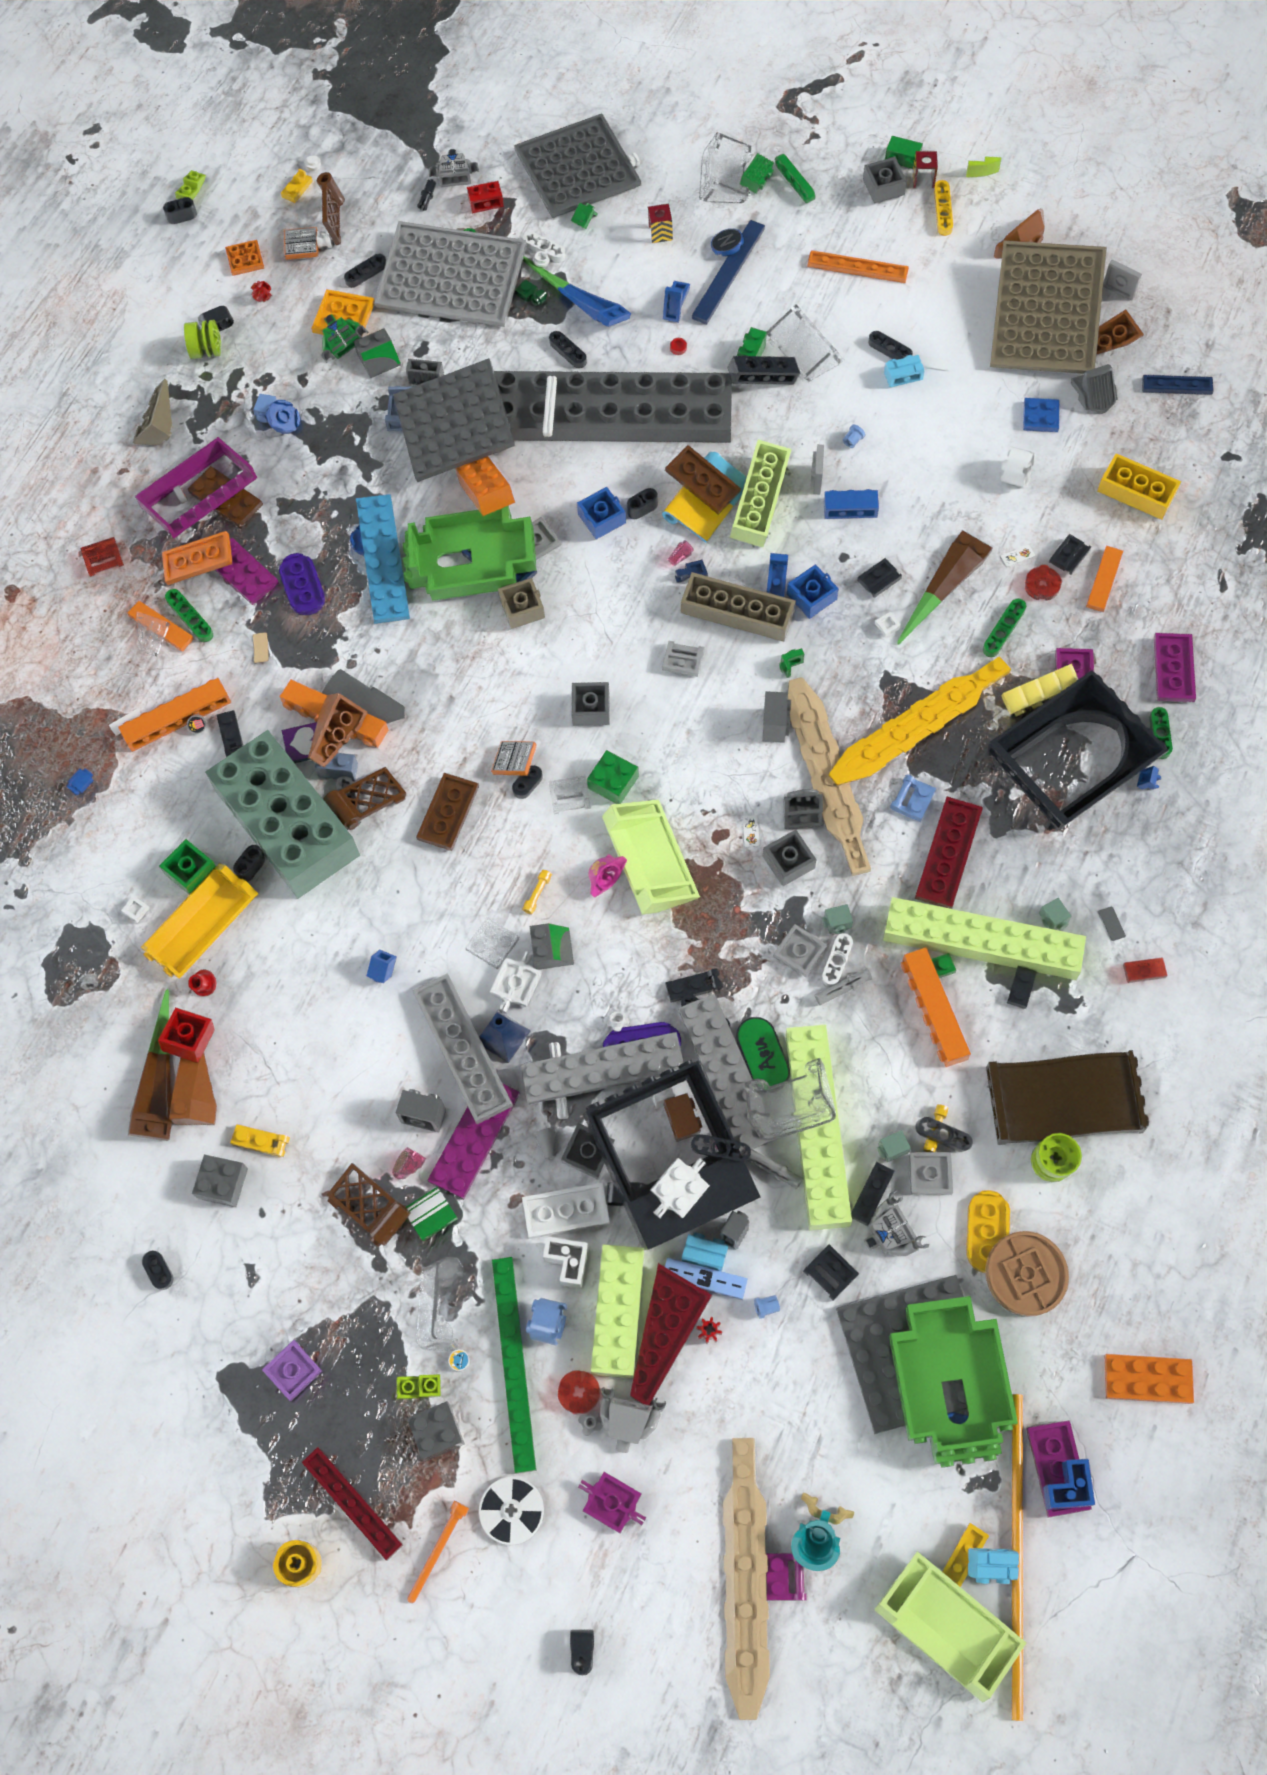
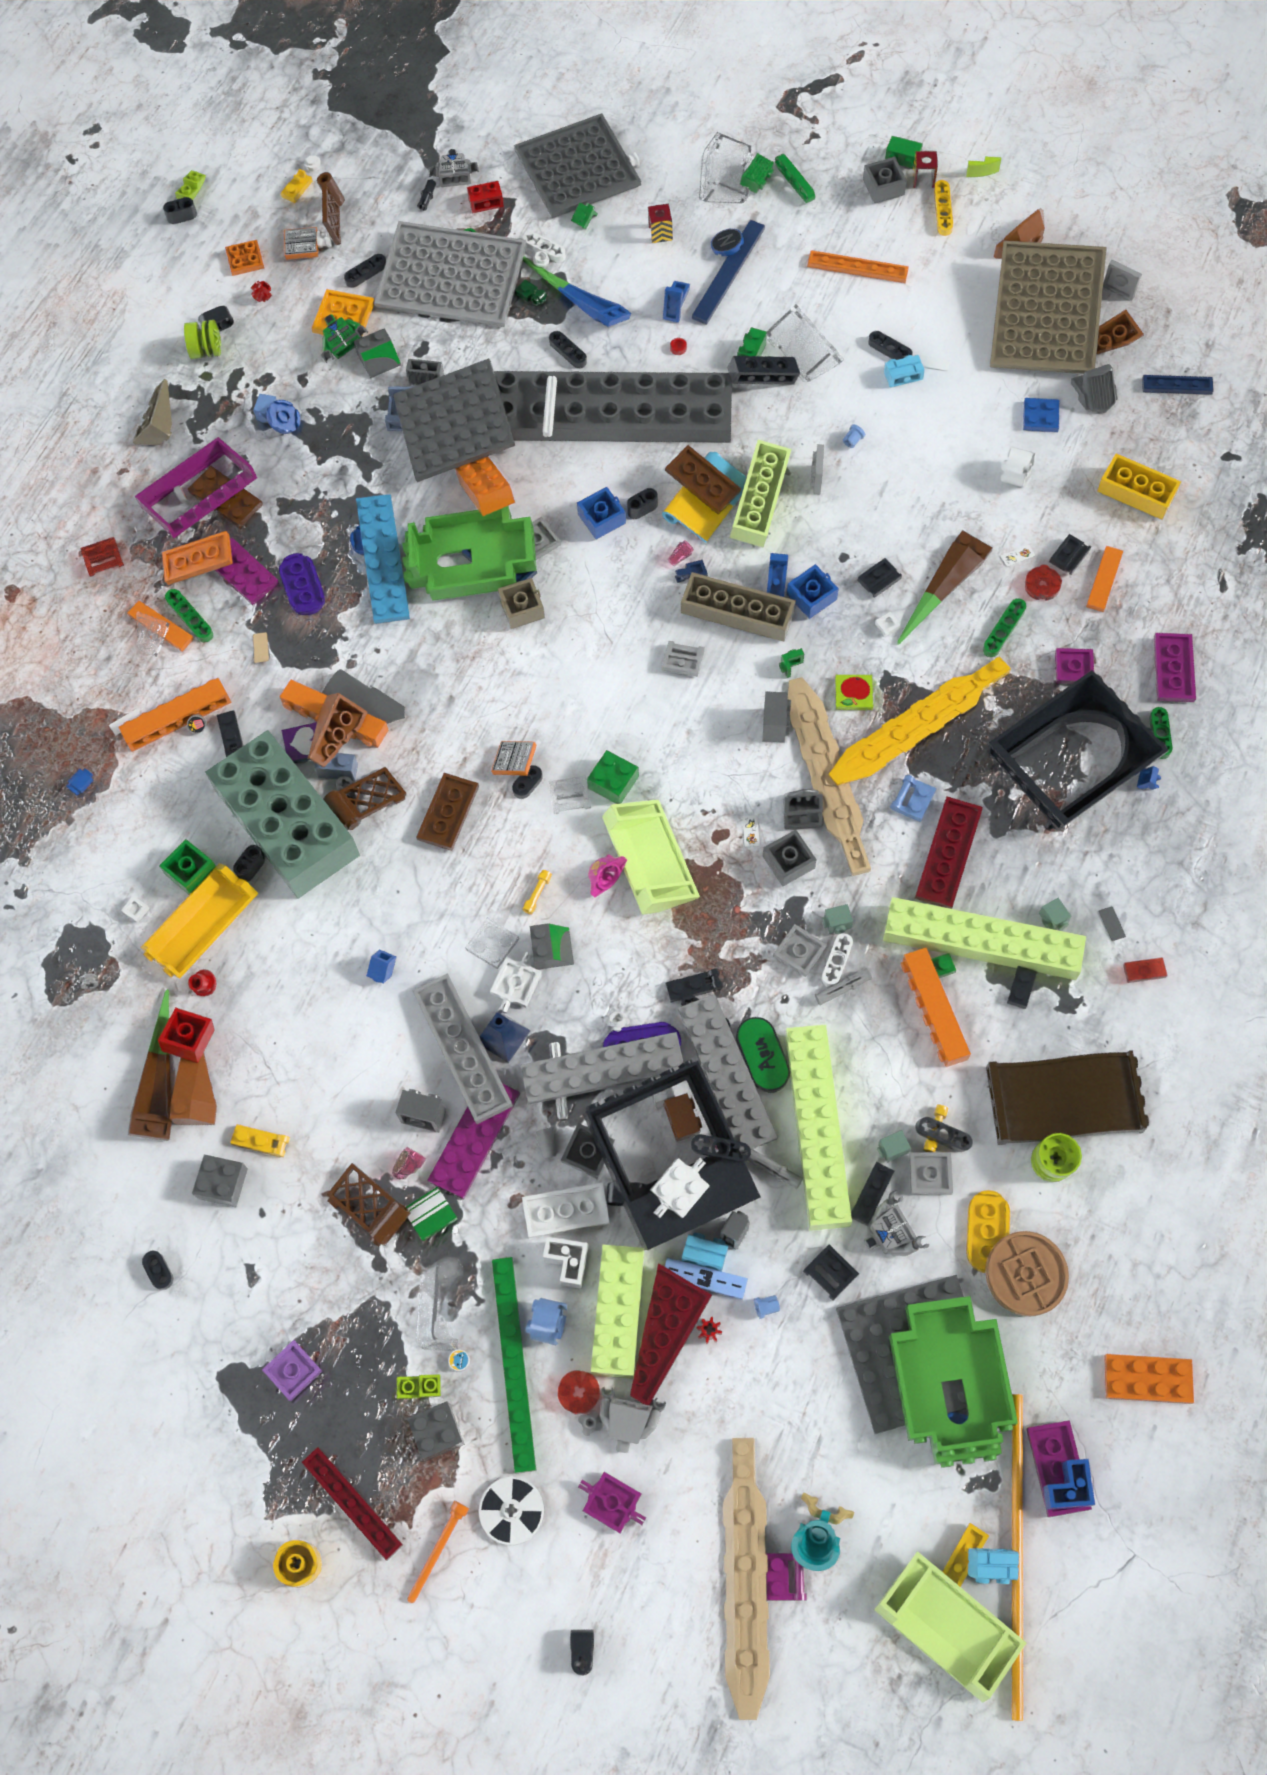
dark grey brick [572,682,610,726] -> none
clear windscreen [745,1058,836,1141] -> none
blue brick [823,489,879,519] -> none
light yellow brick [1001,664,1078,717] -> none
none -> tile [835,675,873,710]

